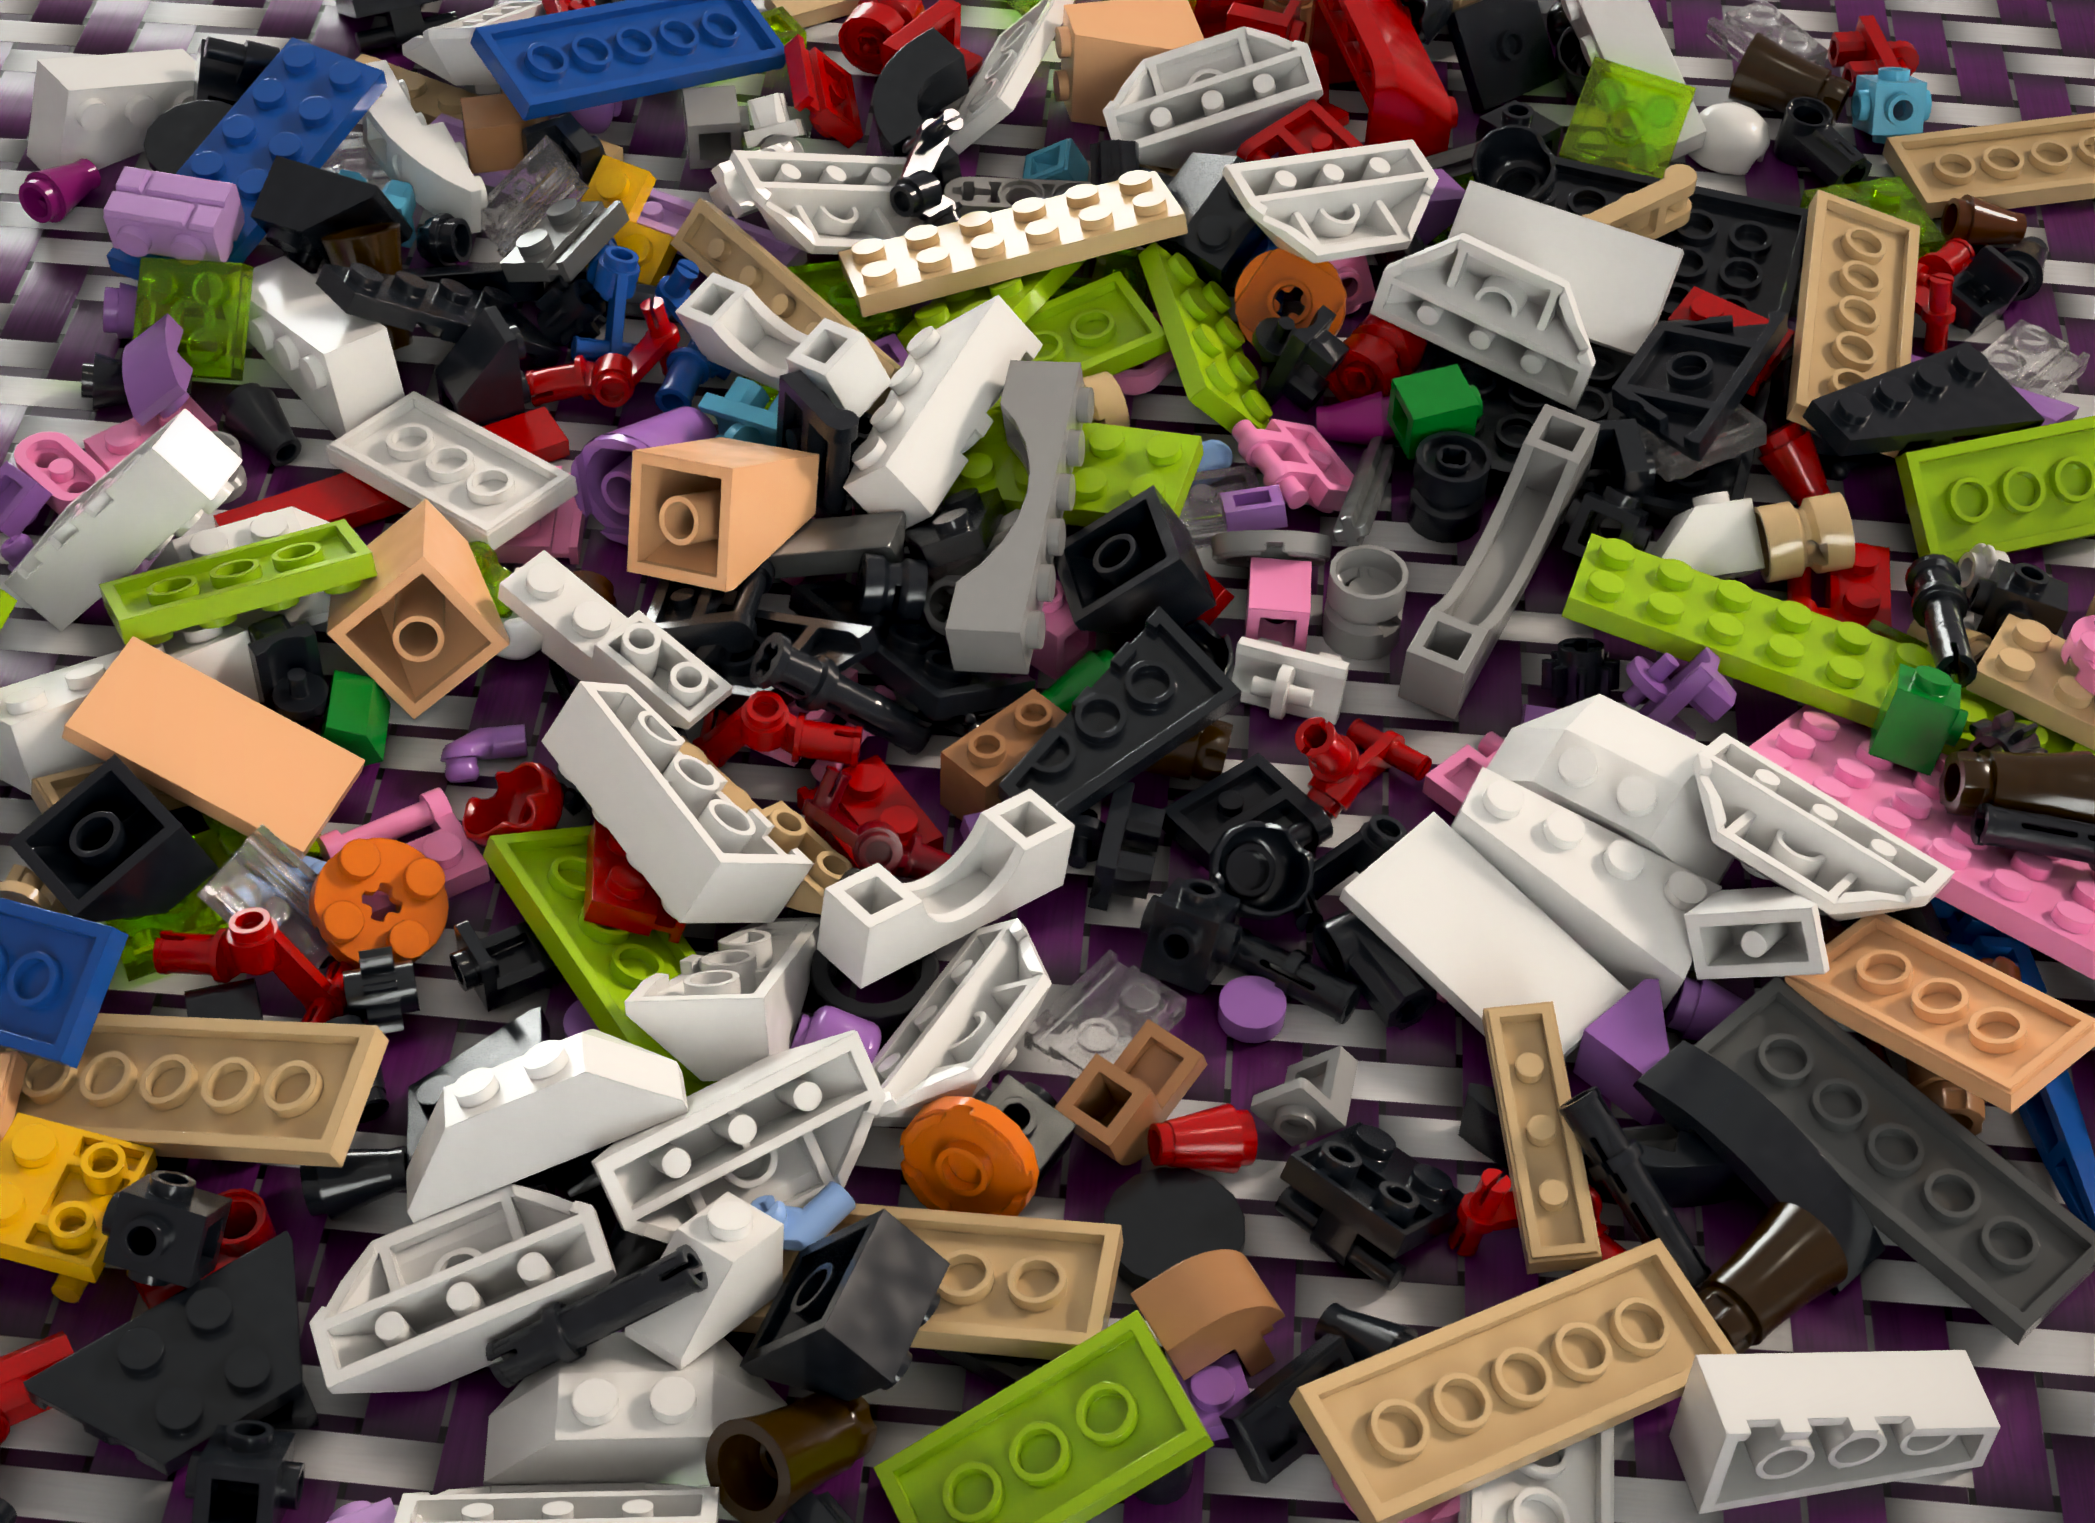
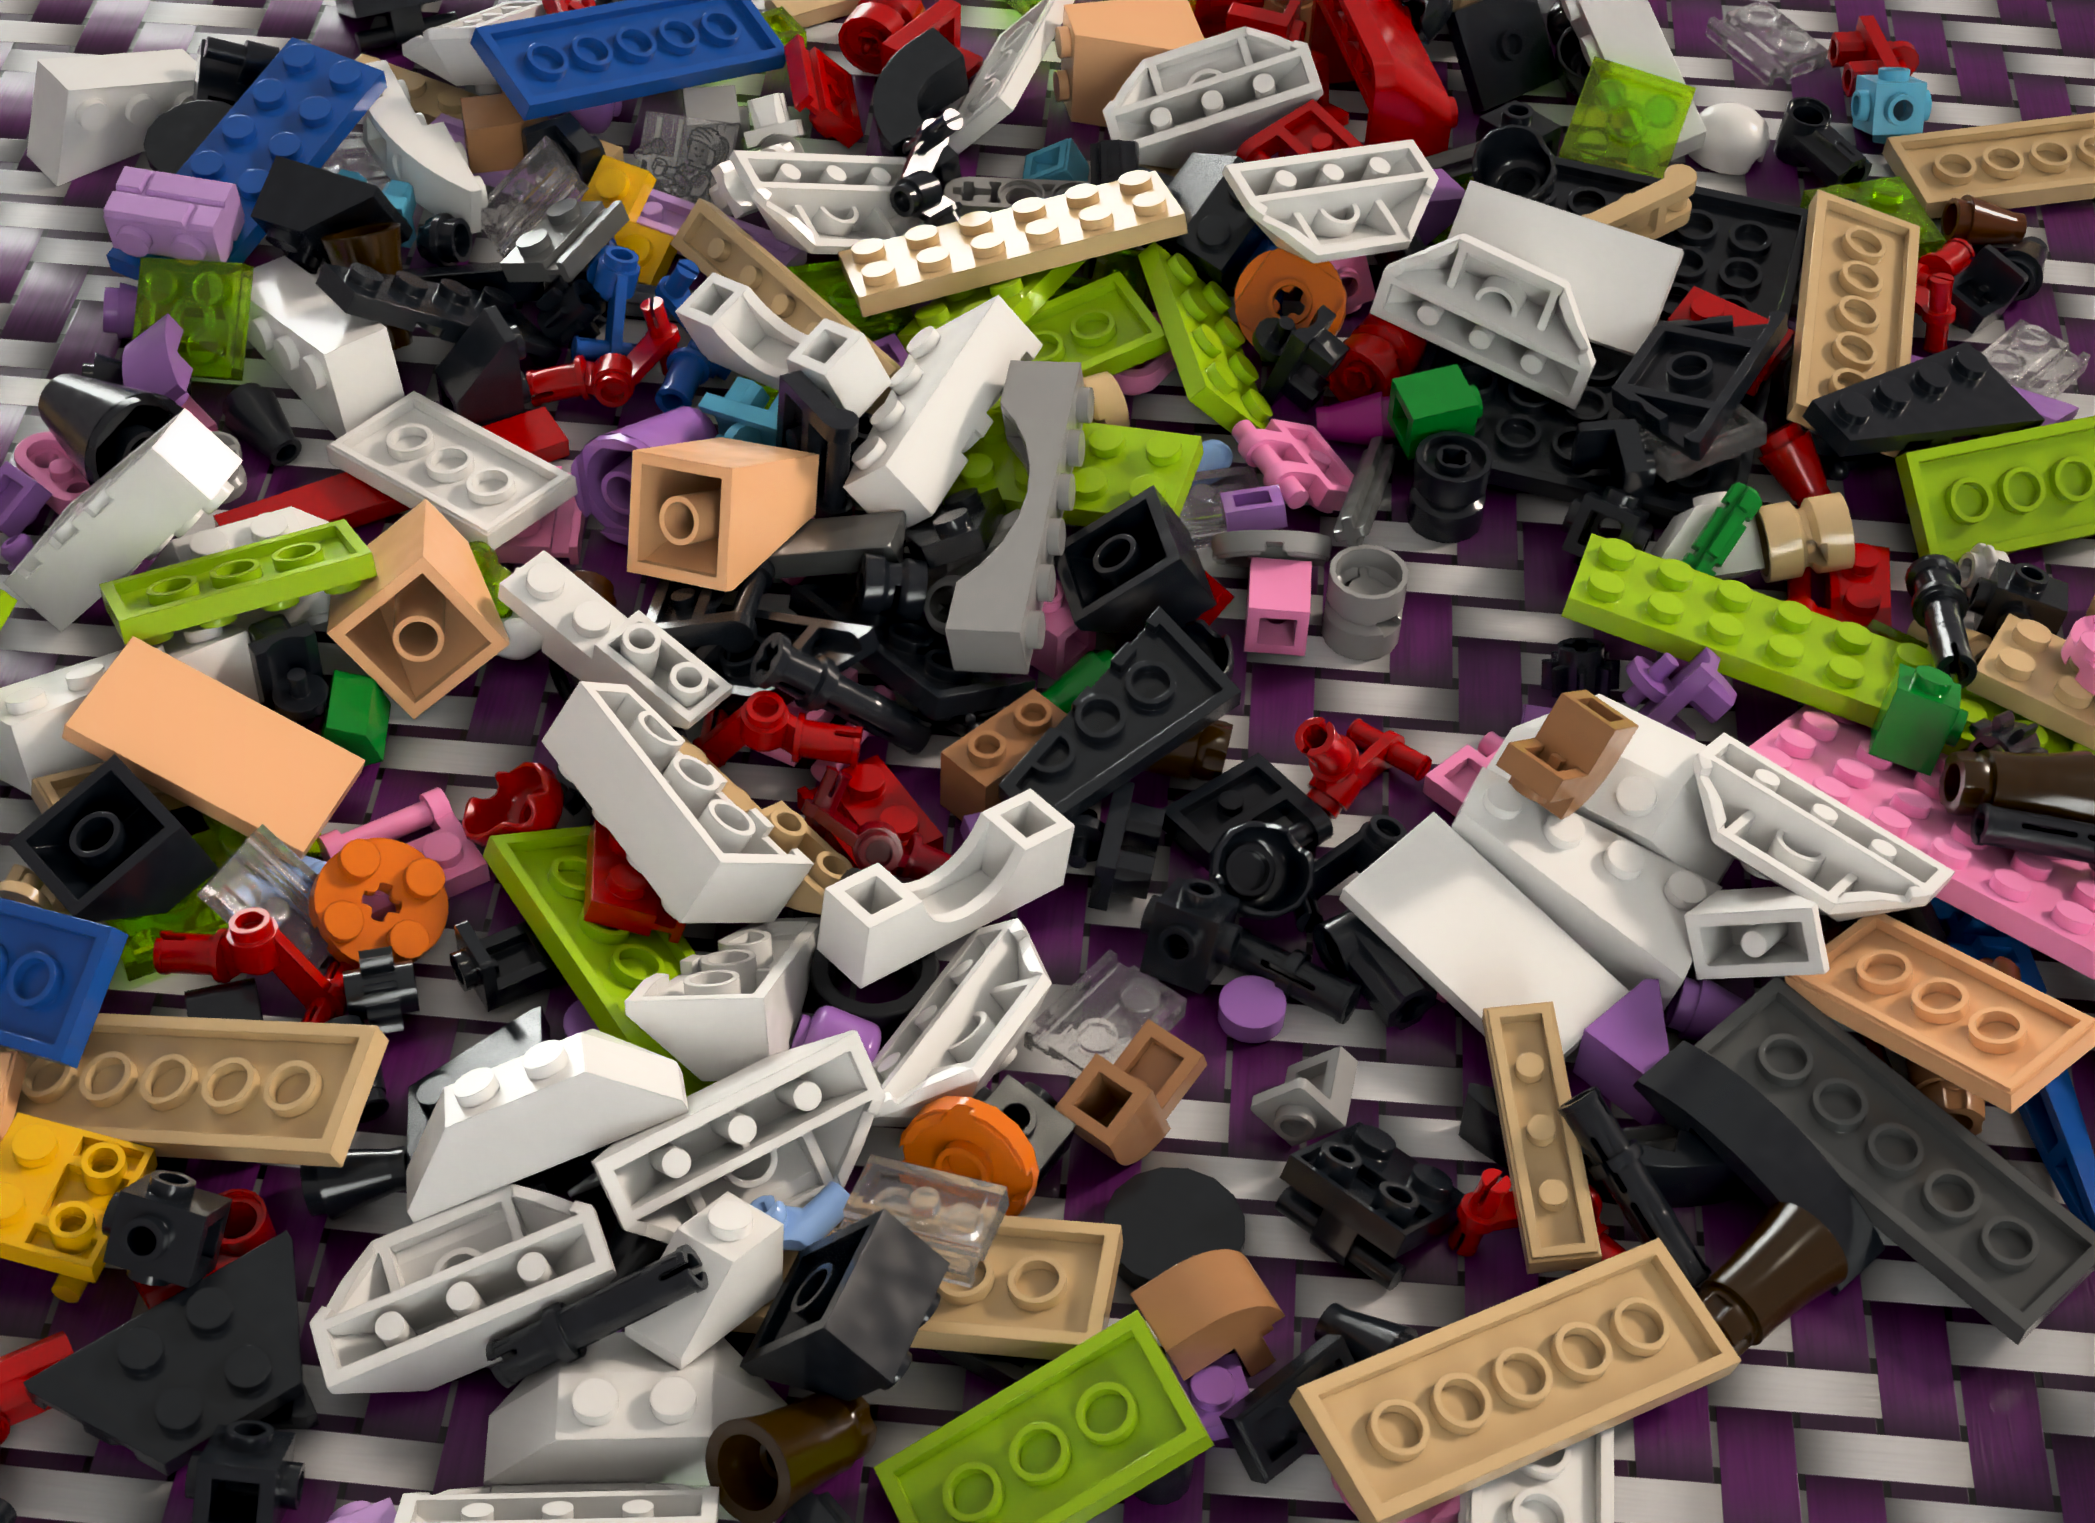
magenta cone [19,159,101,223] -> none
medium lavender arm [440,724,528,783] -> none
red cone [1147,1103,1258,1174] -> none
white hips [1231,636,1350,725] -> none
light grey arch [1398,404,1601,720] -> none
white wedge [1669,1350,2001,1514] -> none
dark brown plant [1728,32,1853,127] -> none
none -> black cone [38,373,184,486]
none -> clear piece [634,111,739,205]
none -> clear plate [831,1154,1009,1288]
none -> medium nougat brick [1496,690,1639,820]
none -> green axle [1681,482,1762,577]

